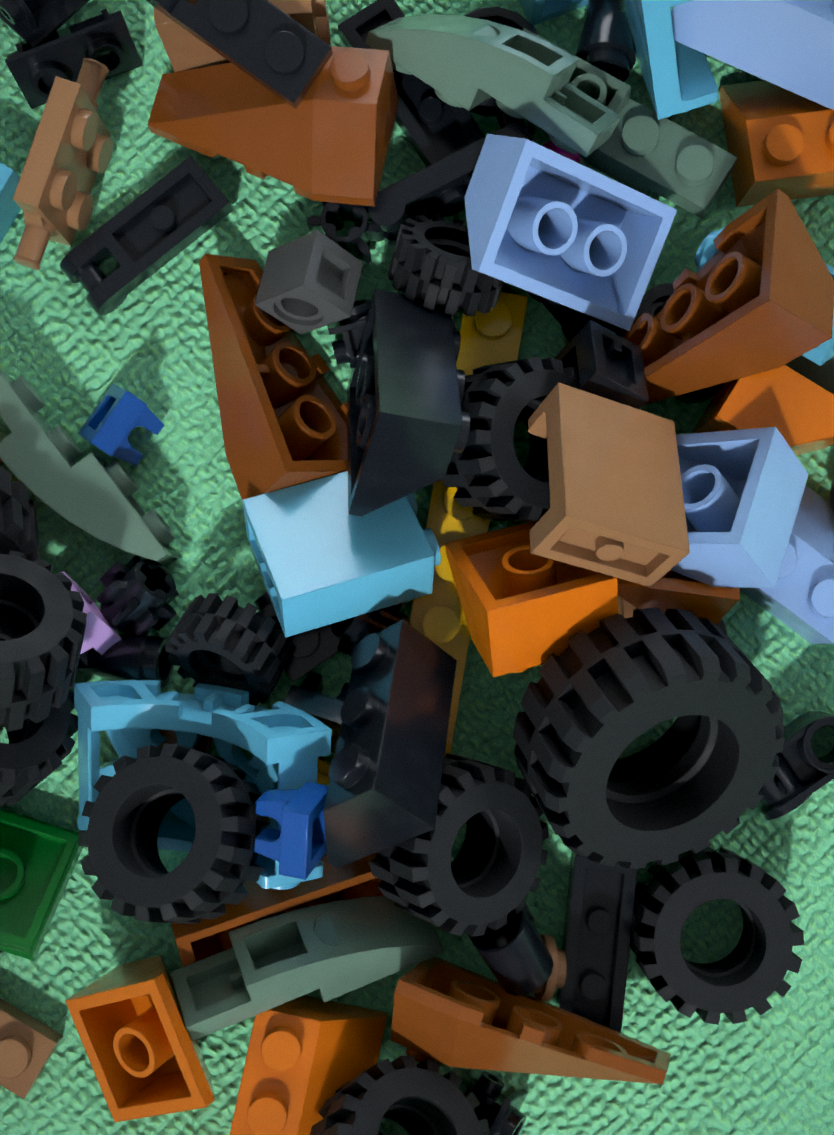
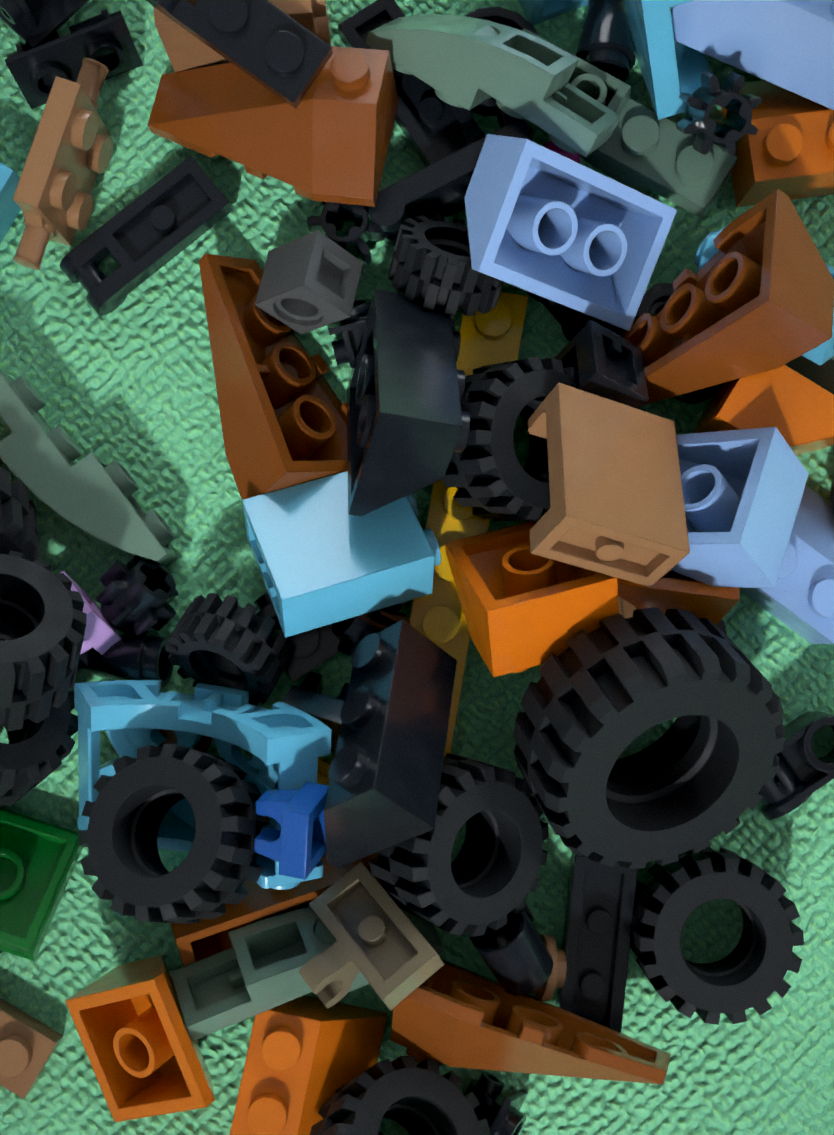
blue tile [78,383,164,466] -> none
none -> dark tan plate [299,862,444,1011]
none -> black gear [676,71,762,155]

